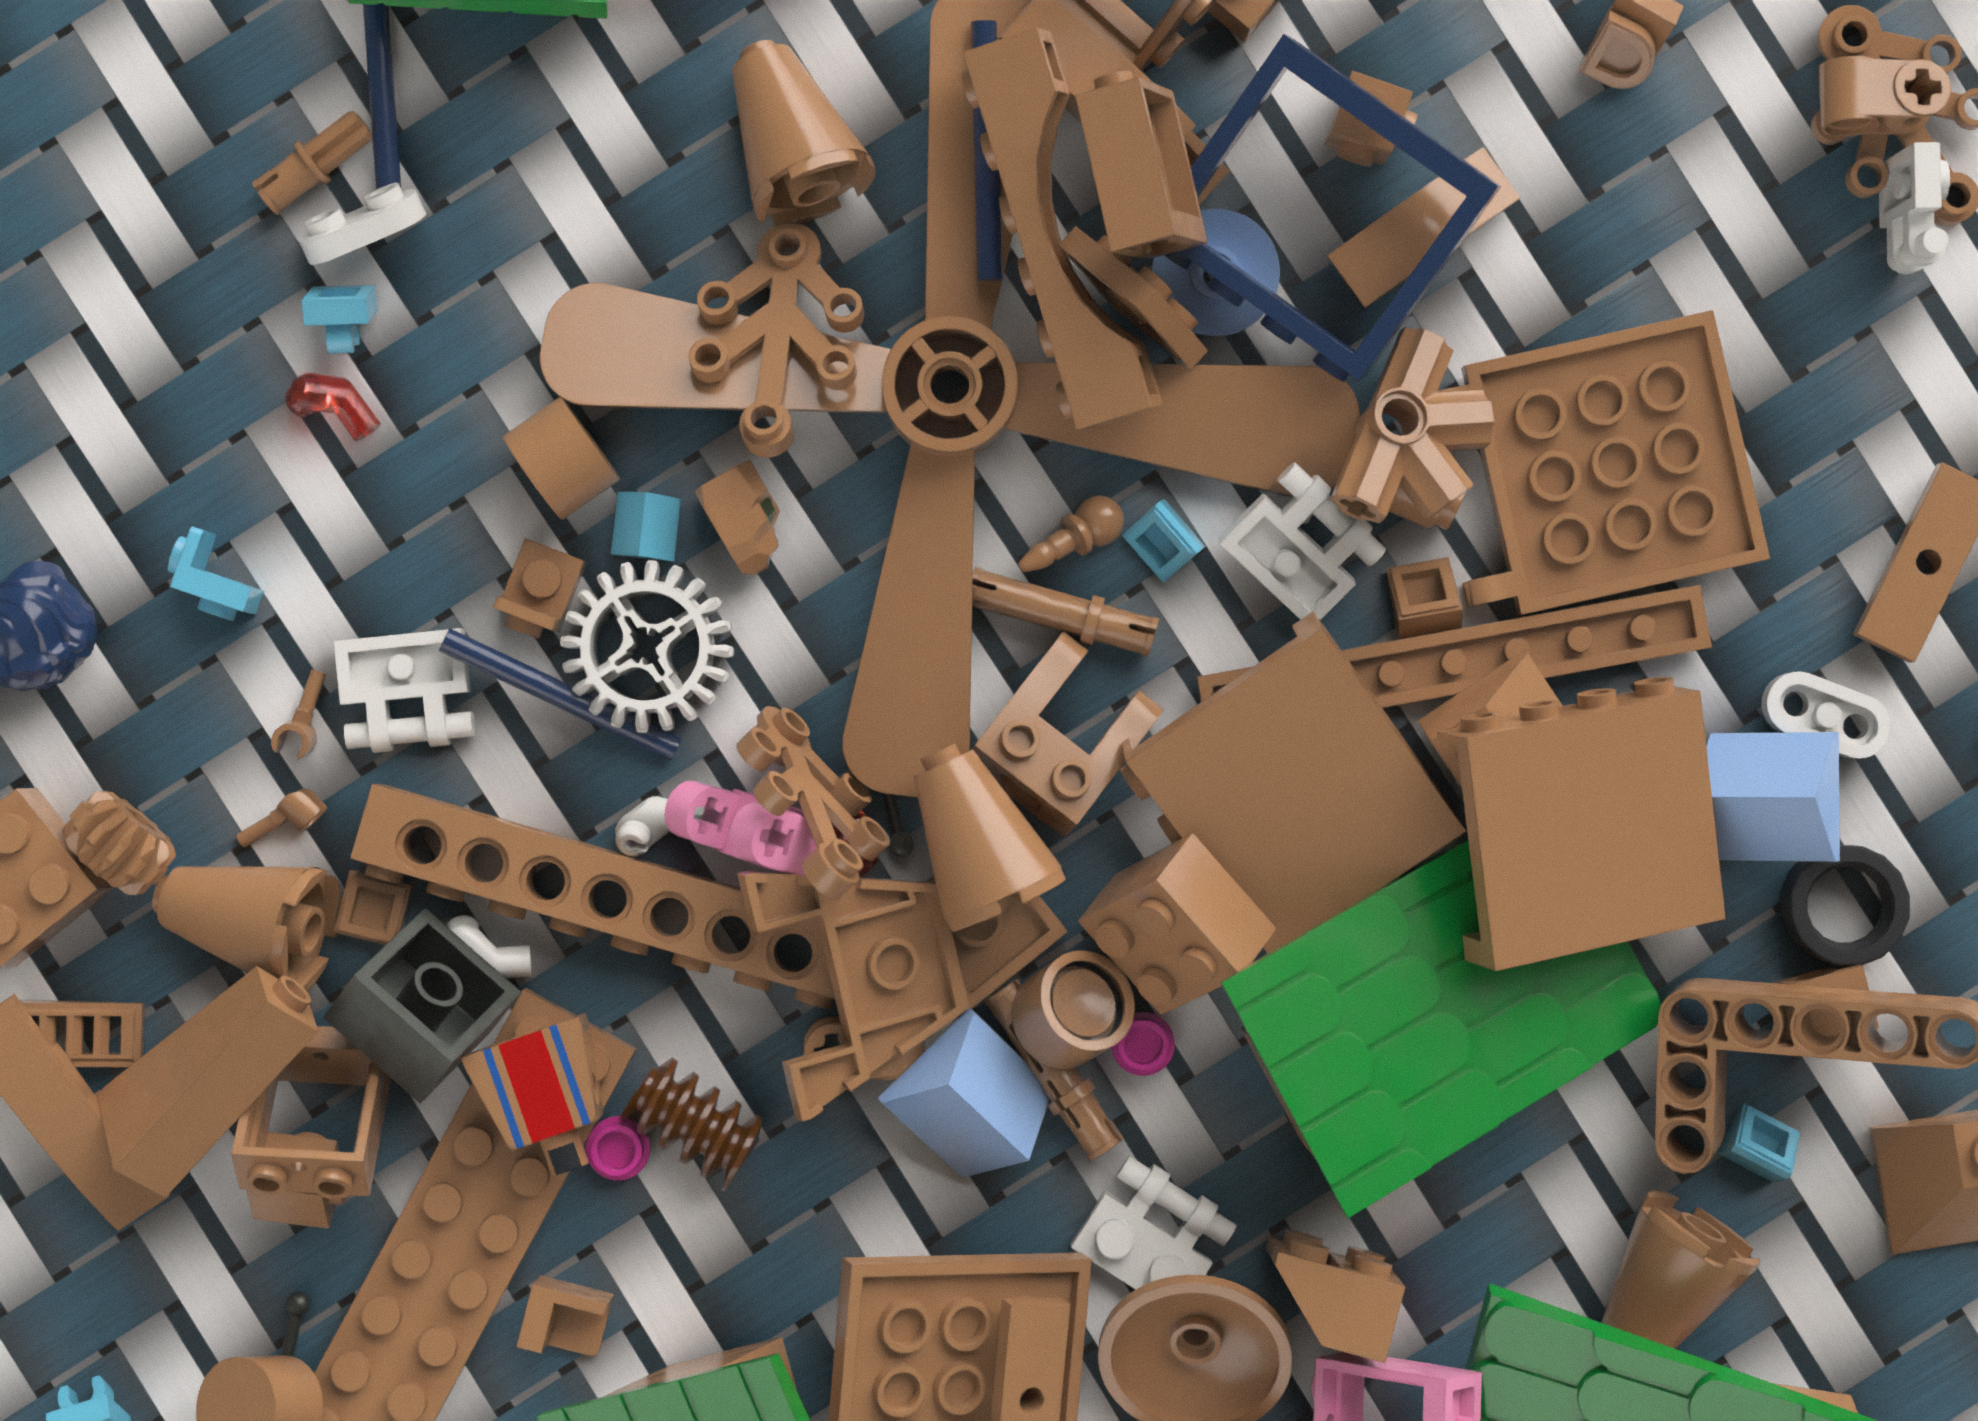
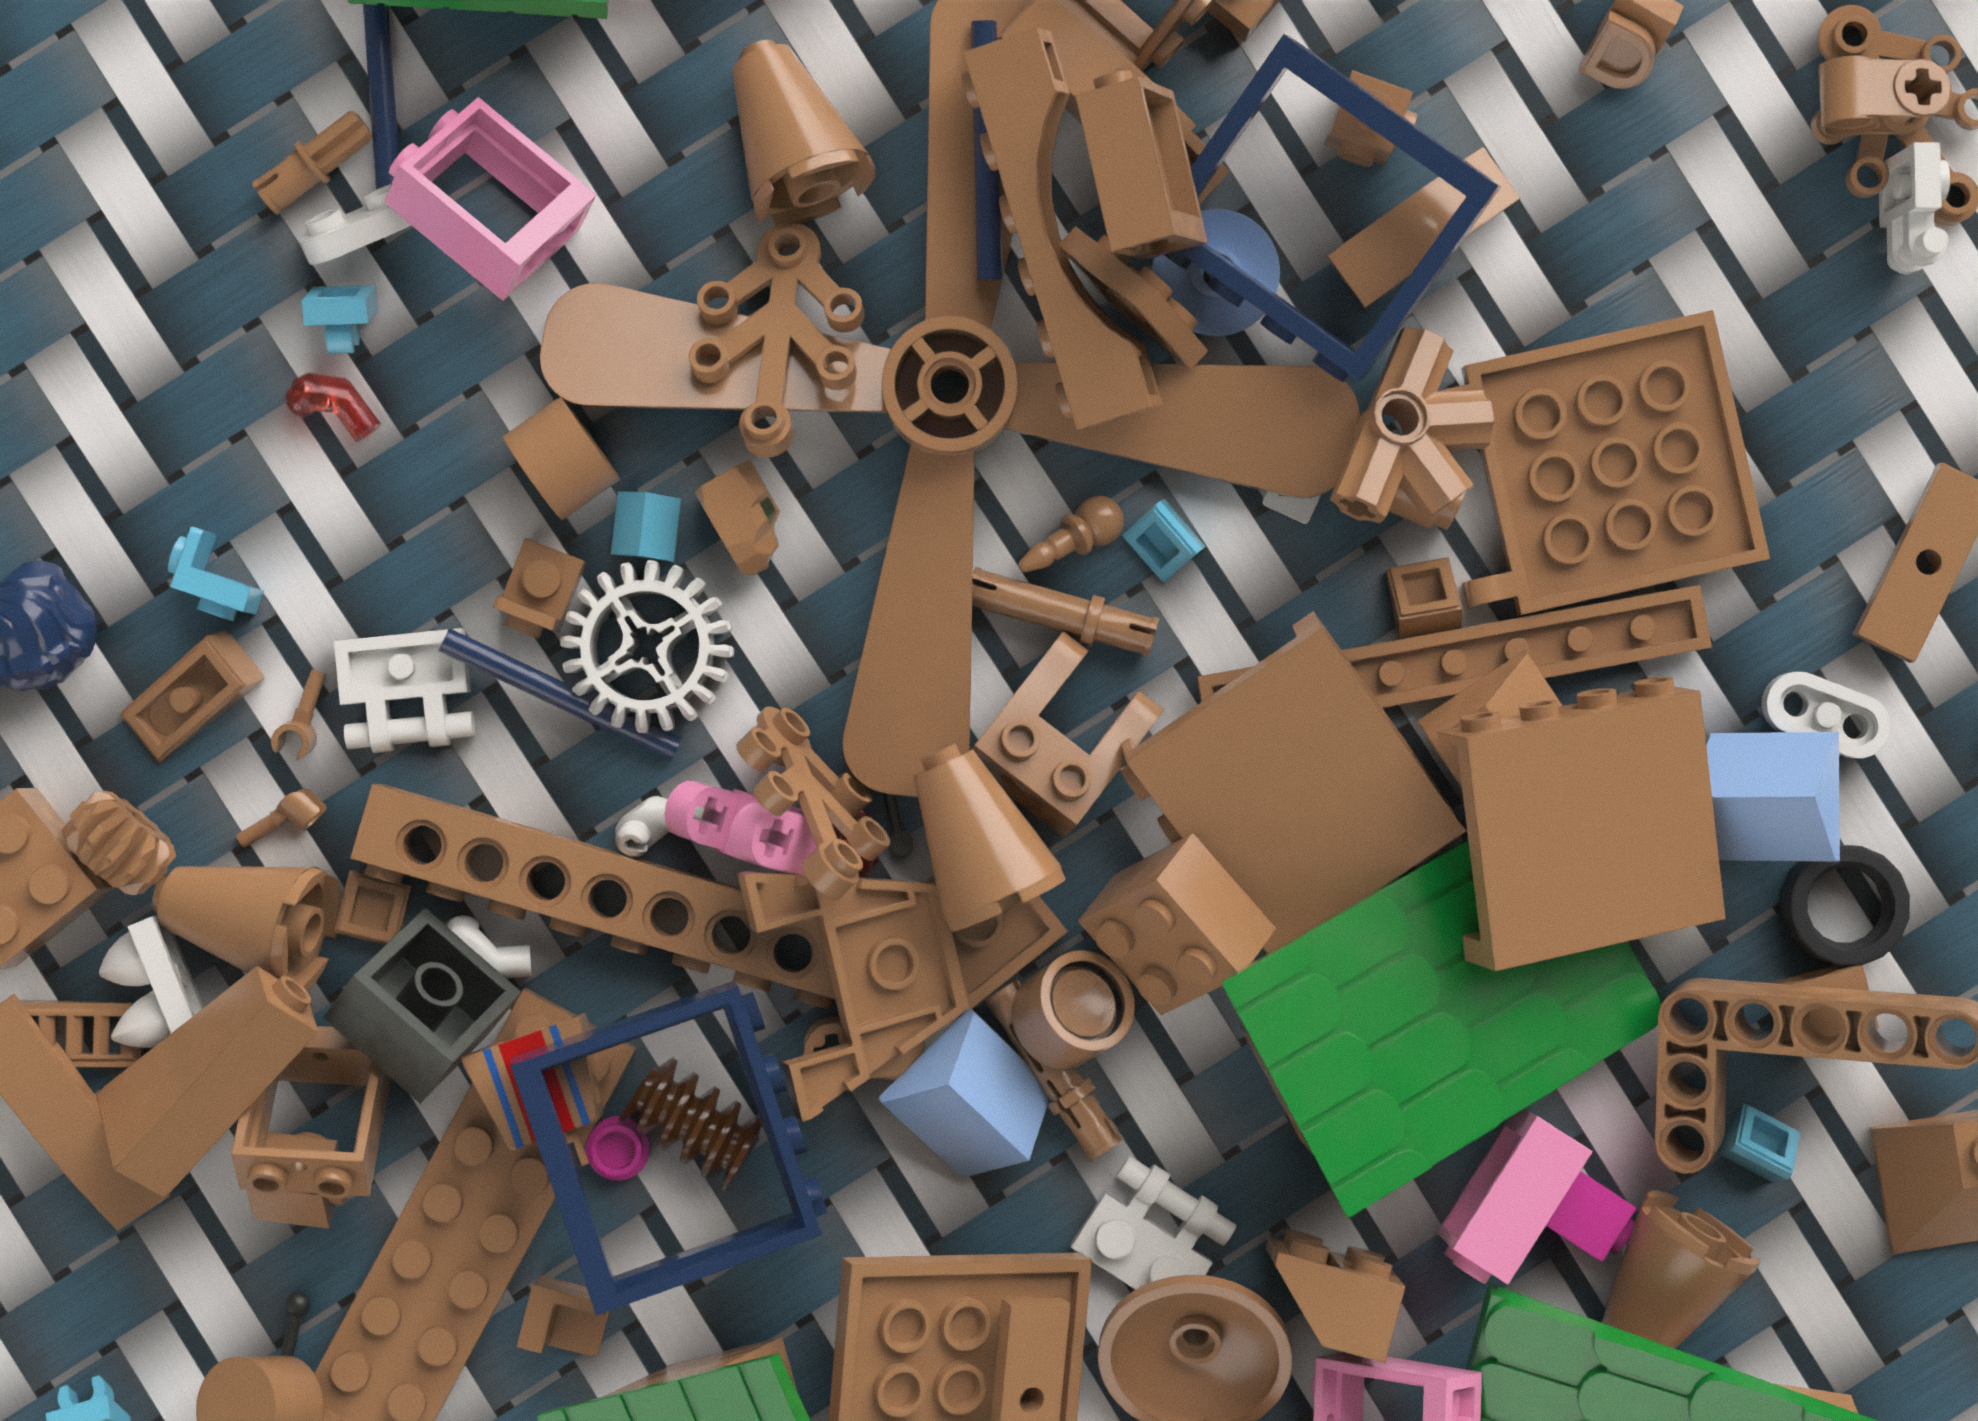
dark pink plate [1111,1011,1175,1076] -> none
white plate [1219,462,1386,620] -> none
none -> white tile [99,916,204,1048]
none -> medium nougat slope [120,630,264,763]
none -> bright pink window [384,97,596,301]
none -> dark blue window [511,980,828,1316]
none -> bright pink window [1436,1108,1593,1284]
none -> dark pink brick [1546,1171,1637,1262]

